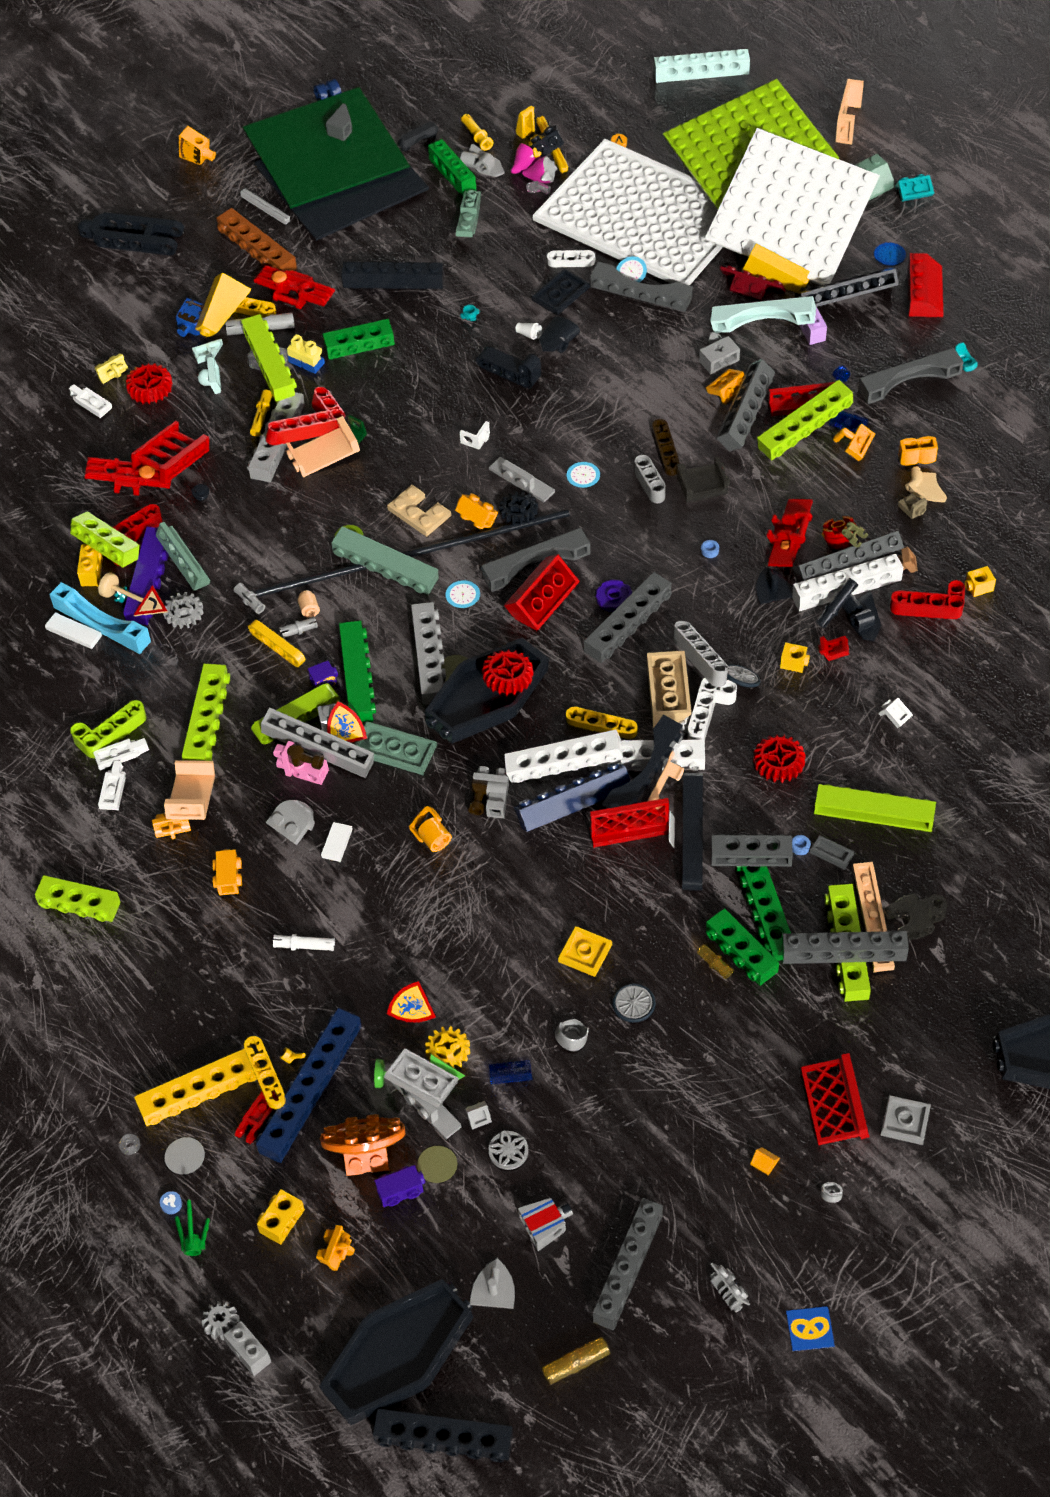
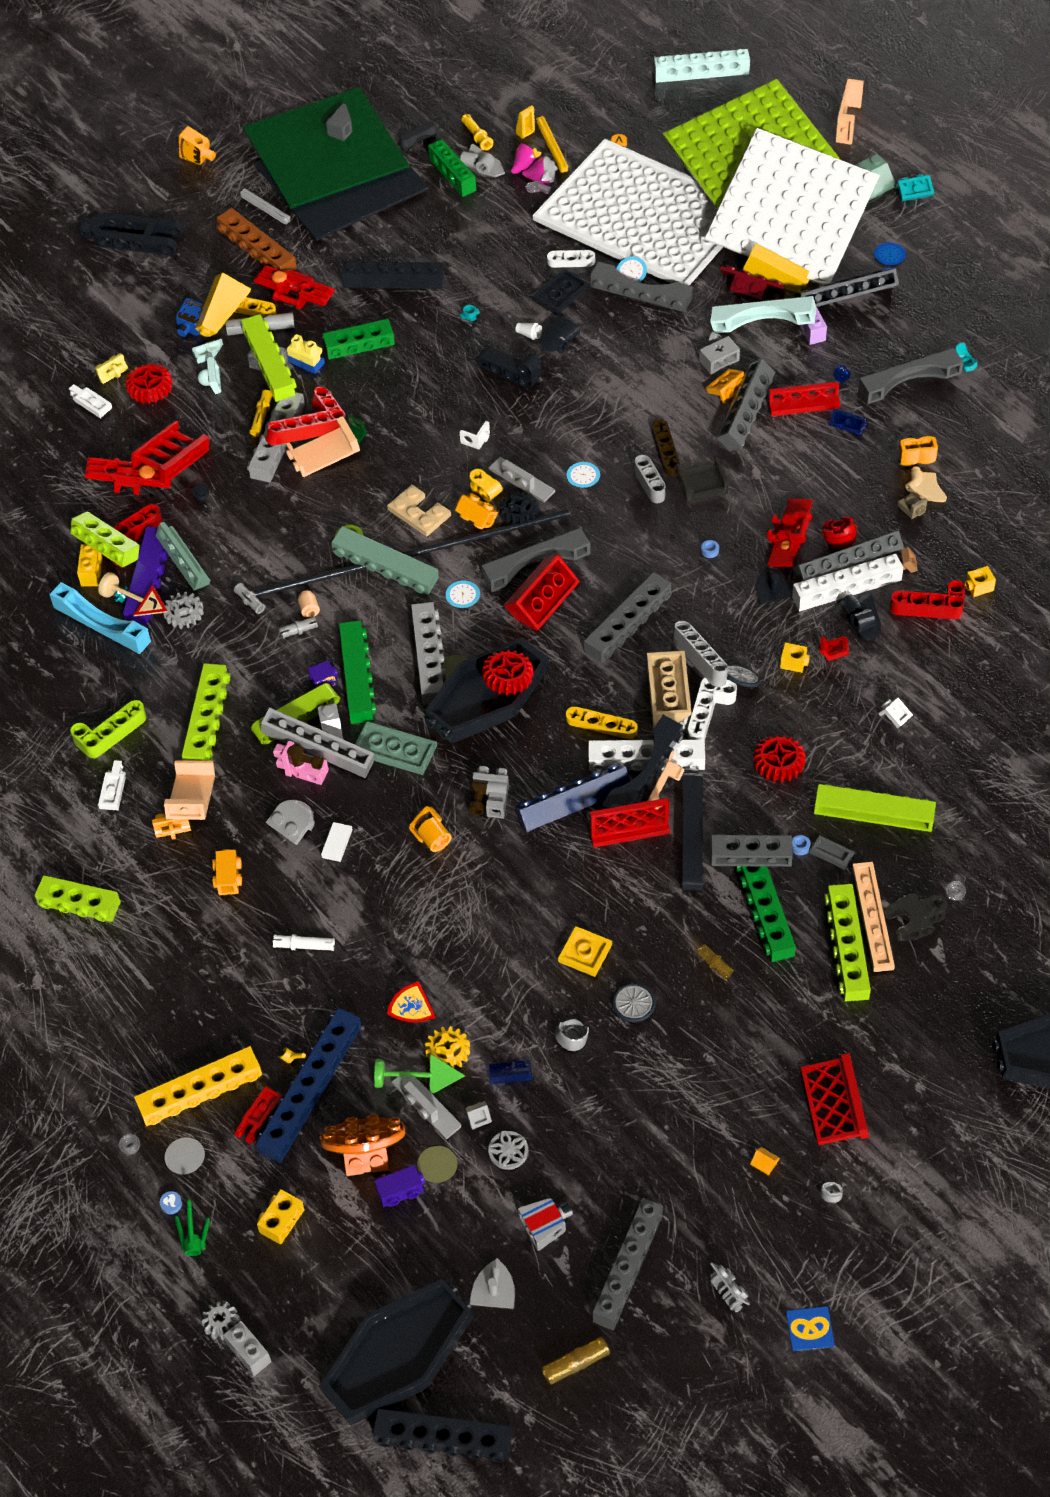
white tile [45,613,102,649] -> none
white hinge [93,738,149,770] -> none
yellow beam [244,1036,286,1109] -> none
yellow beam [248,620,306,667] -> none
dark blue wheel [314,79,342,101] -> none
light orange hips [316,1225,355,1271] -> none
shield [327,701,367,743] -> none
light grey tile [384,1048,459,1108] -> none
sand green slope [456,190,481,237] -> none
white brick [505,730,623,783] -> none
black bracket [529,125,564,158] -> none
dark purple tile [596,580,632,612] -> none
white sticker [669,811,675,848] -> none
green brick [706,908,779,986] -> none
lime brick [757,380,853,461] -> none
dark grey brick [782,931,909,964] -> none
black pin [815,578,859,629] -> none
light orange plate [833,424,875,461] -> none
olive piece [842,522,868,547] -> none
light grey tile [881,1095,931,1145] -> none
red slope [908,253,943,317] -> none
none -> yellow piece [470,469,503,502]
none -> clear plate [946,881,966,901]

